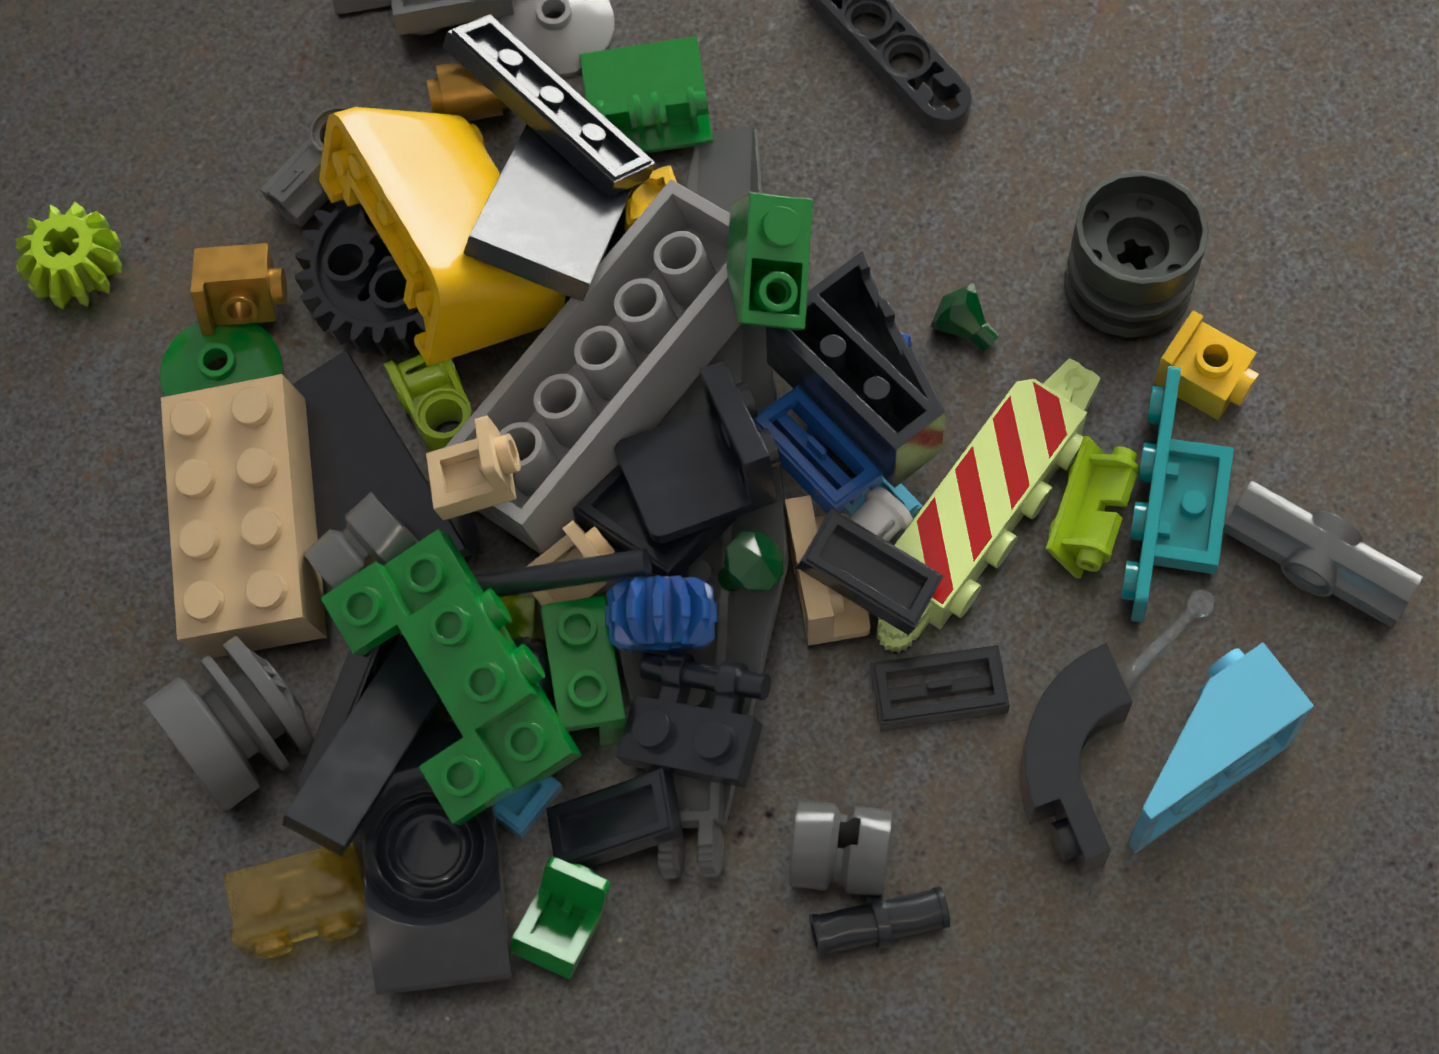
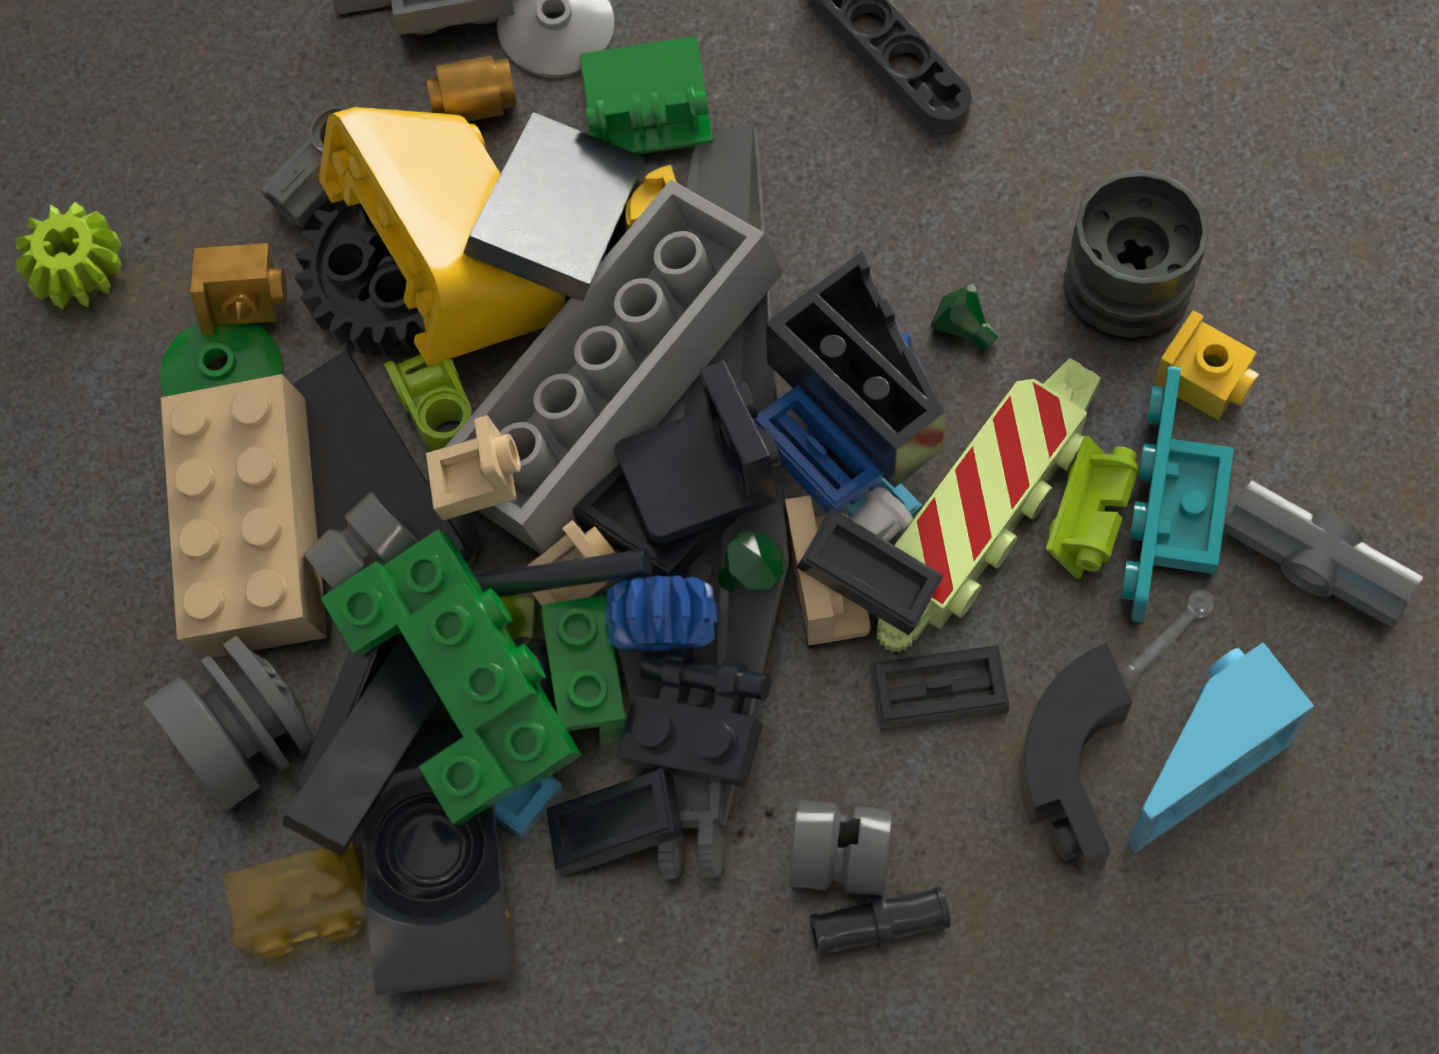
black tile [443,15,655,198] -> none
green bracket [510,857,611,979] -> none
green slope [726,192,813,331] -> none

